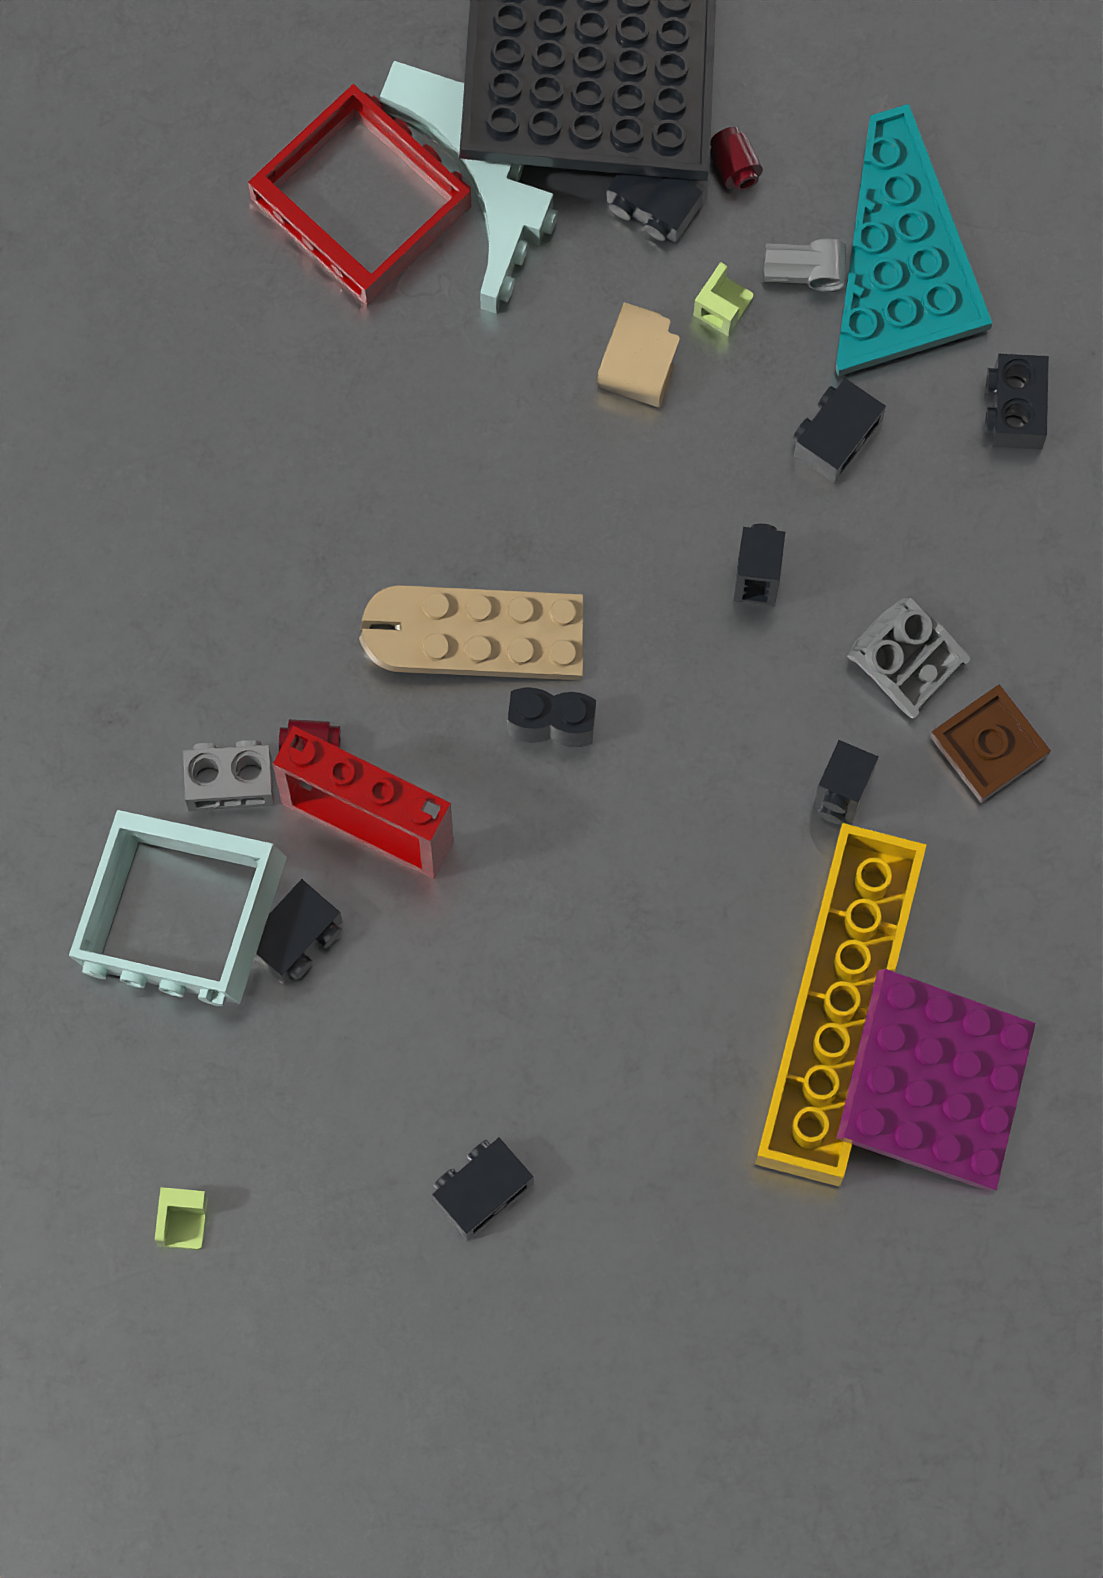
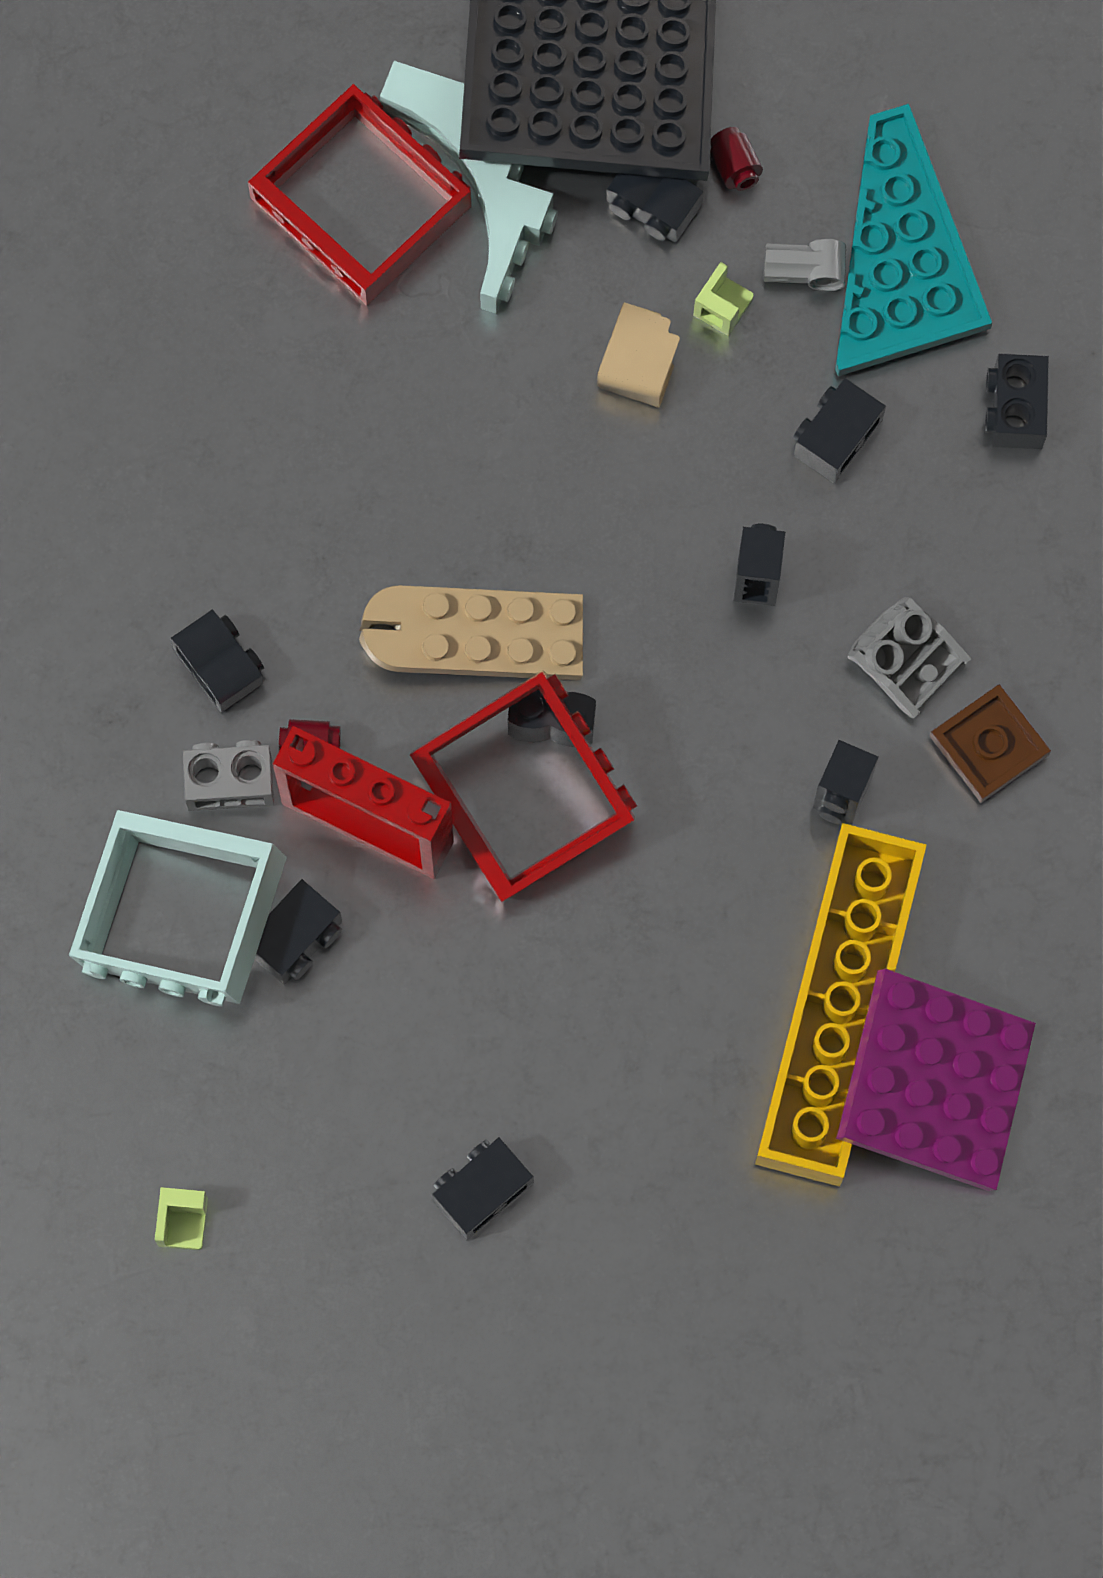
none -> black brick [171,609,264,713]
none -> red window [409,670,637,902]

